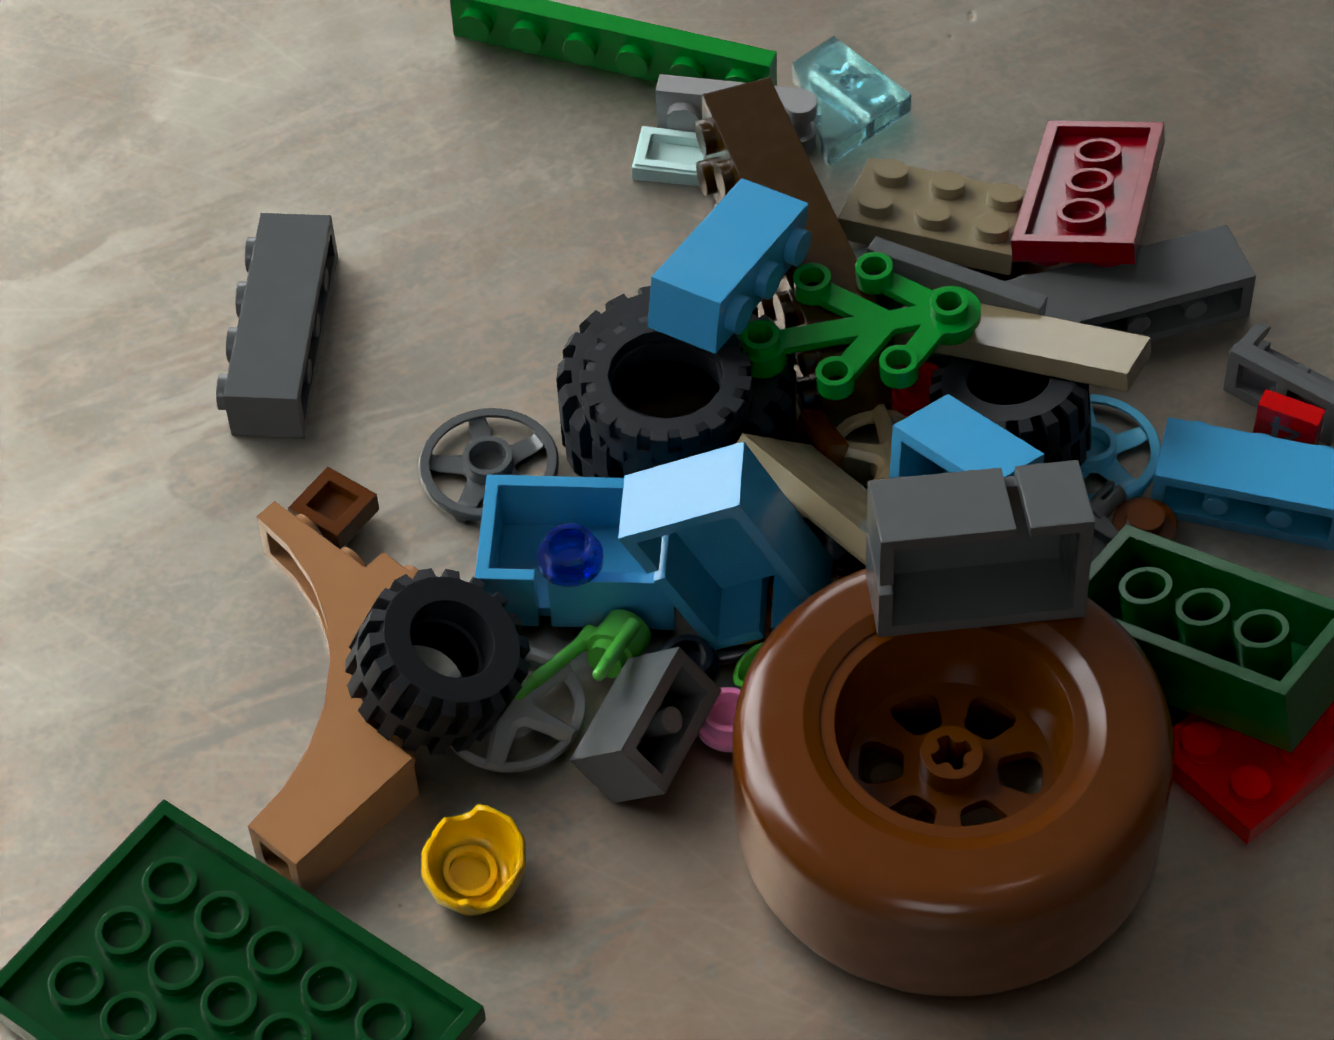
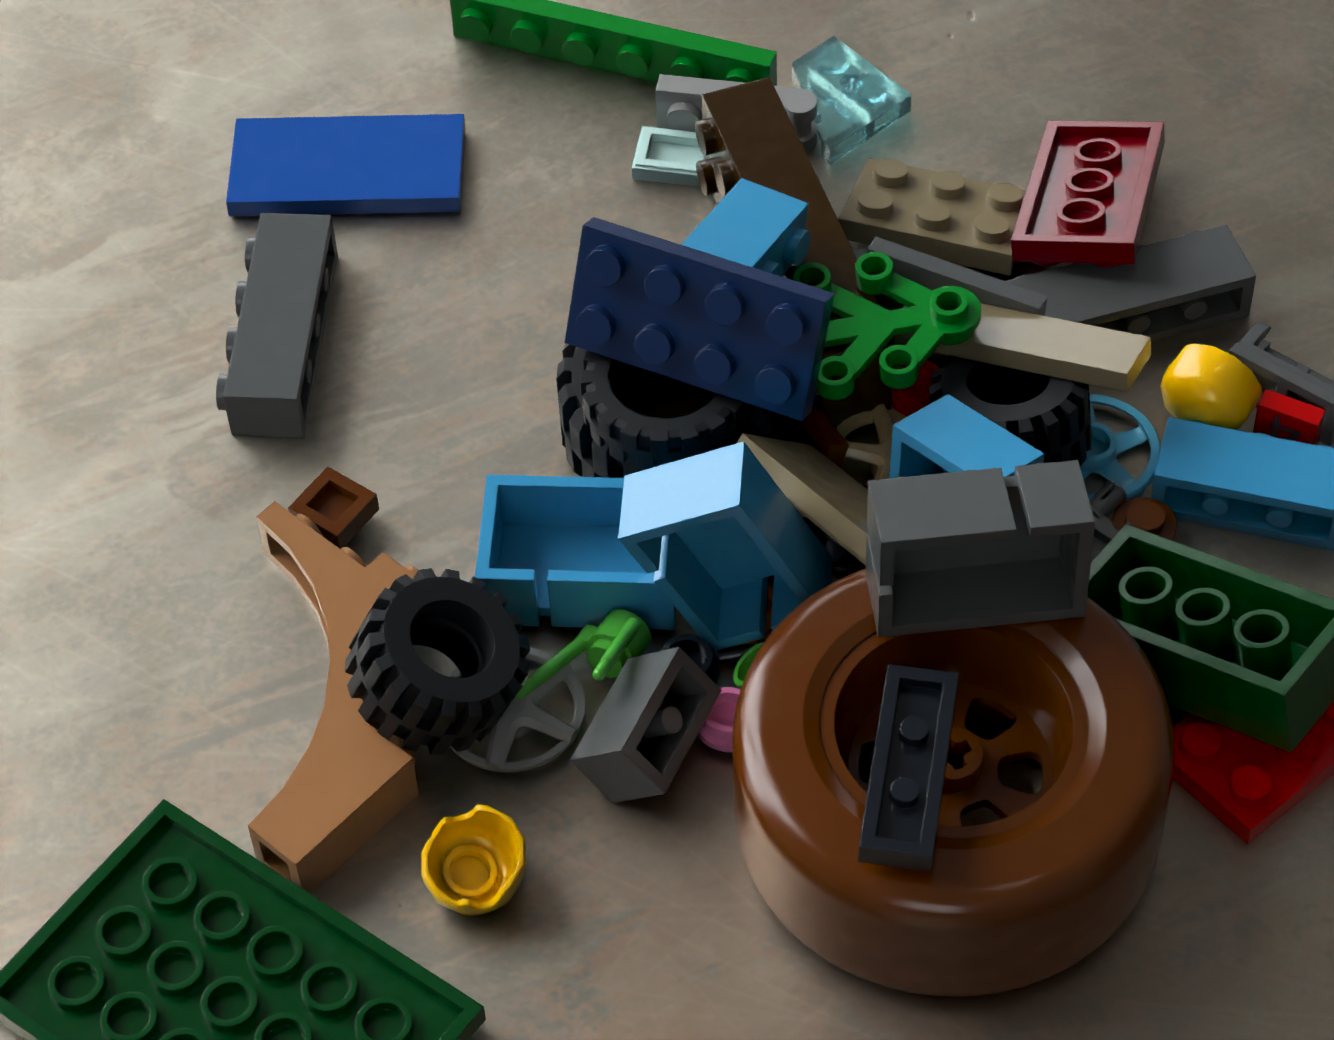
dark grey wheel [419,408,559,523] -> none
clear blue plate [537,523,604,587] -> none
none -> blue tile [226,114,466,216]
none -> dark blue plate [564,217,835,421]
none -> black plate [858,664,959,872]
none -> yellow hair [1160,343,1262,430]

